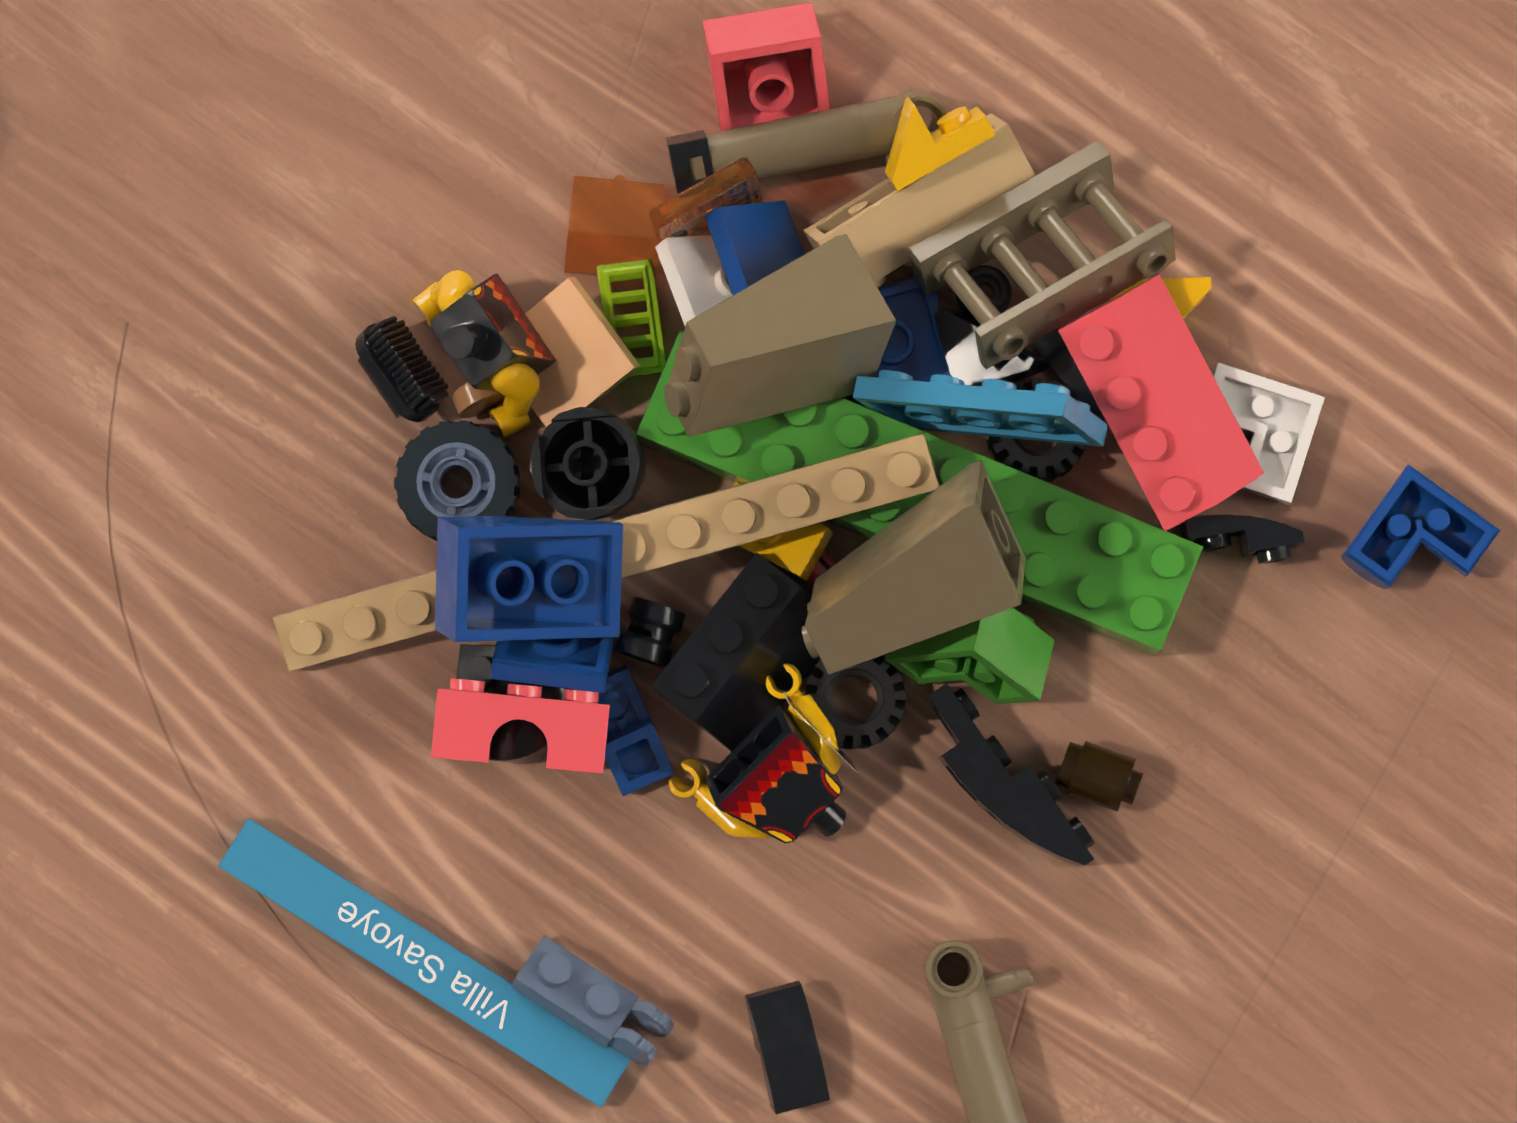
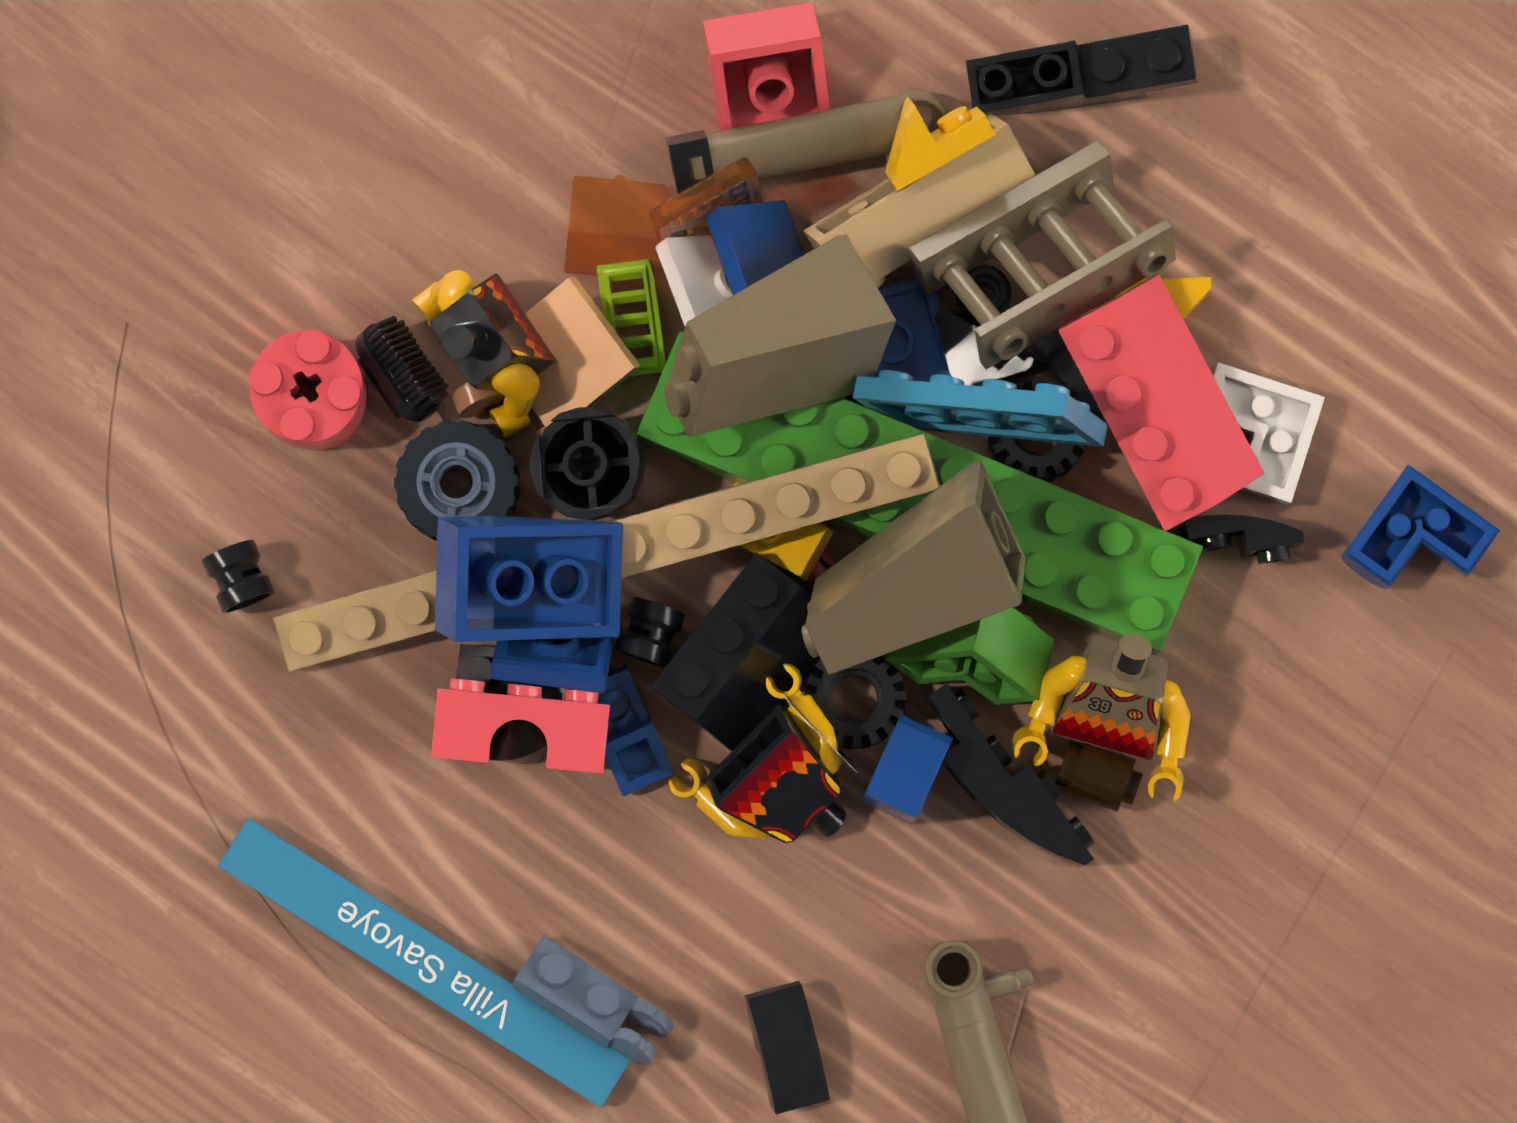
none -> black wheel [202,540,275,613]
none -> coral brick [249,330,368,450]
none -> blue slope [861,715,953,825]
none -> black slope [966,24,1198,116]
none -> torso [1012,634,1190,802]

